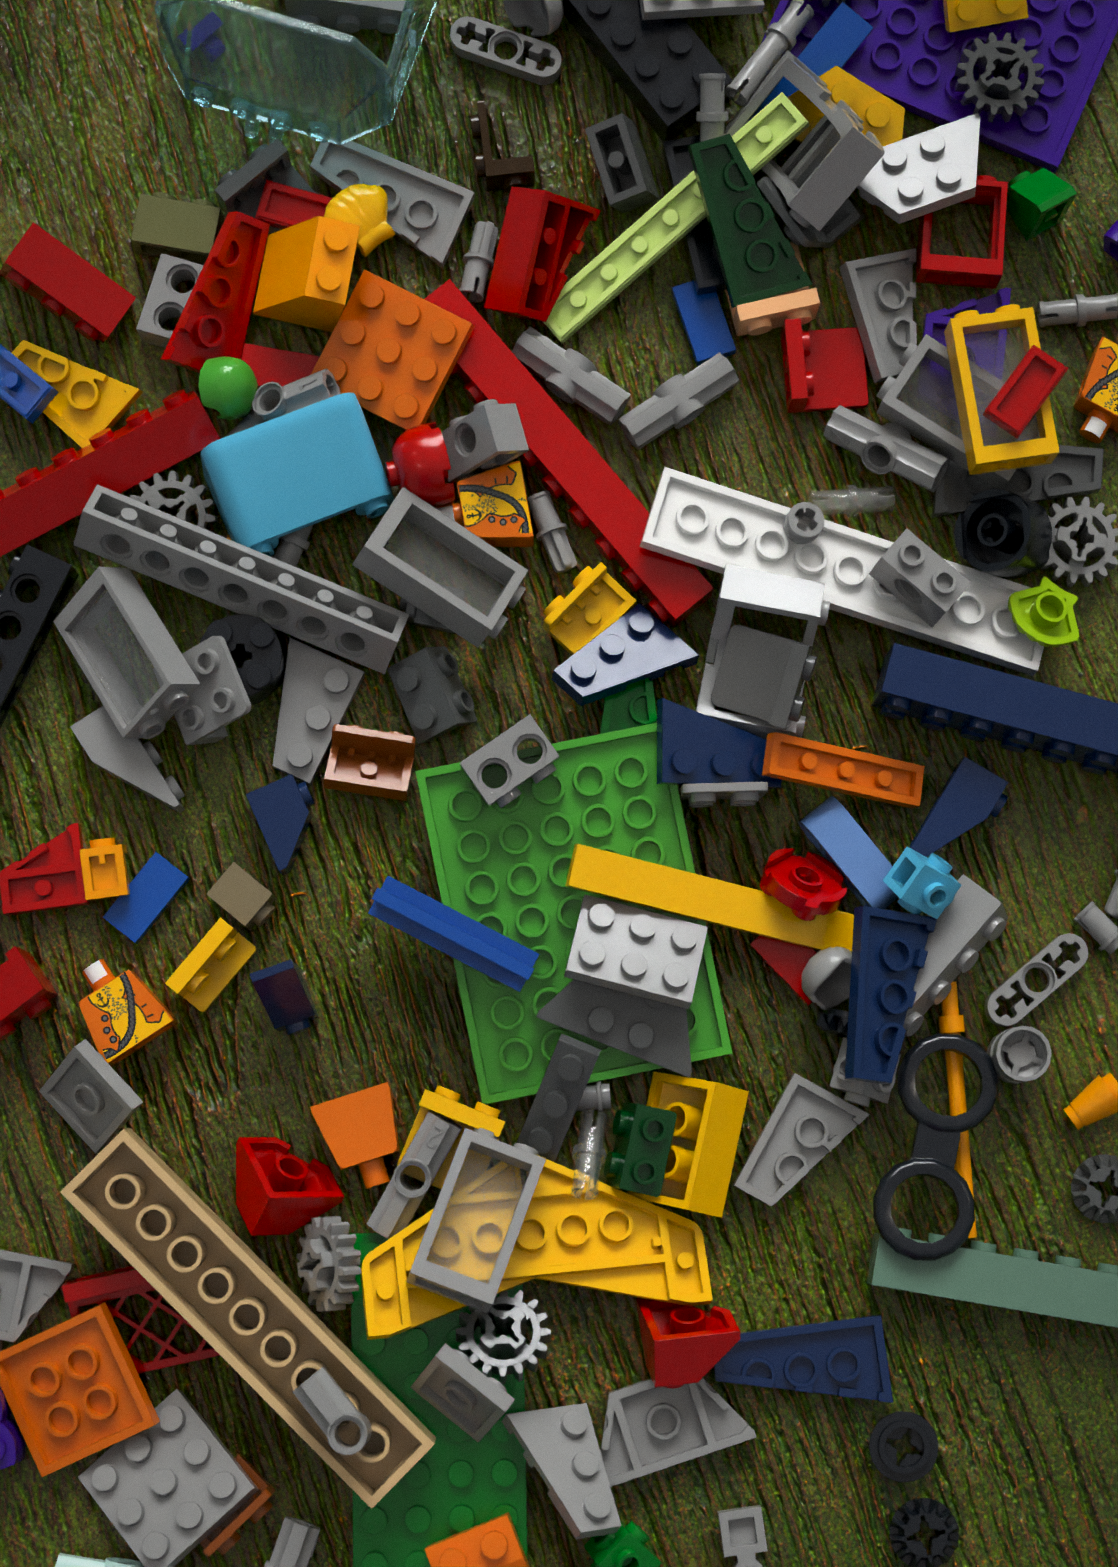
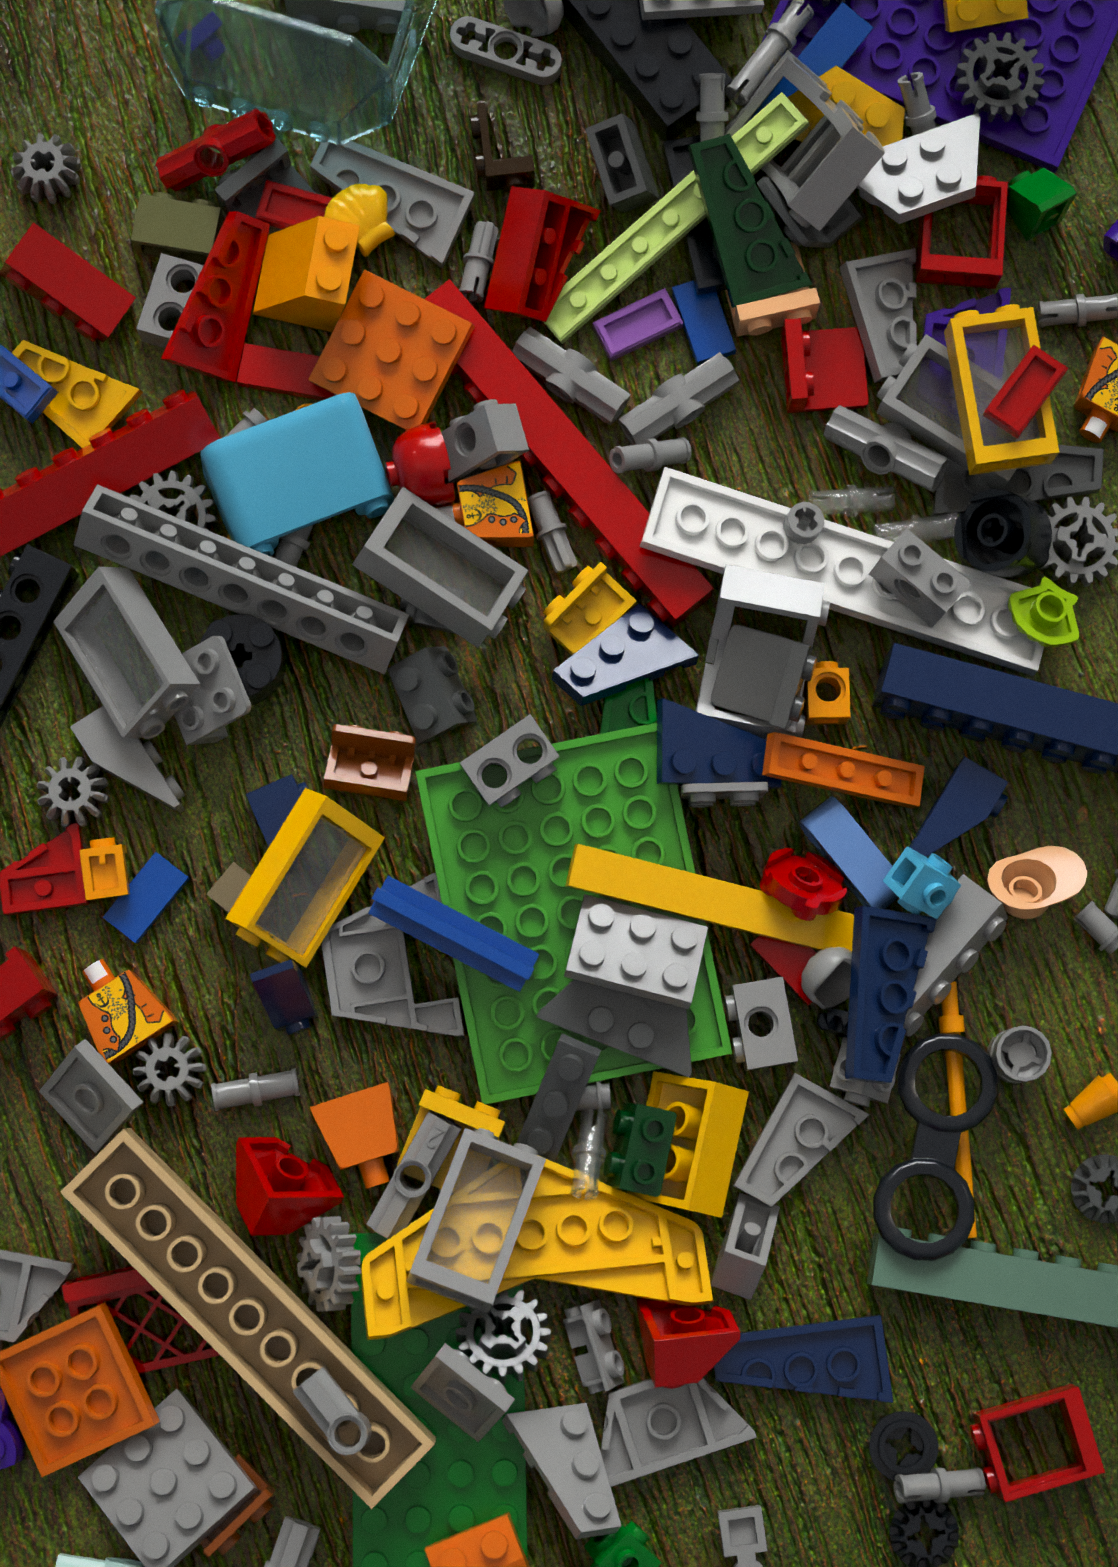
yellow bracket [165,917,257,1012] -> none
bright green hair [198,356,258,420] -> none
light grey piece [252,368,341,421] -> none
light grey wing [272,637,365,785] -> none
light grey beam [984,933,1088,1027] -> none
none -> light grey gear [11,132,82,205]
none -> light grey gear [37,757,109,828]
none -> light grey gear [133,1033,207,1106]
none -> red piece [155,108,276,192]
none -> light grey pin [211,1069,300,1111]
none -> window [225,788,385,968]
none -> light grey wing [321,873,464,1037]
none -> light grey hinge [563,1299,624,1394]
none -> medium lavender tile [592,288,683,362]
none -> light grey pin [609,437,691,473]
none -> light grey slope [711,1193,780,1300]
none -> light grey brick [724,977,798,1071]
none -> light orange brick [803,661,851,725]
none -> clear pin [874,512,958,542]
none -> light grey pin [894,1467,986,1504]
none -> light grey pin [897,72,937,136]
none -> red window [969,1384,1105,1502]
none -> light nougat piece [987,845,1087,919]

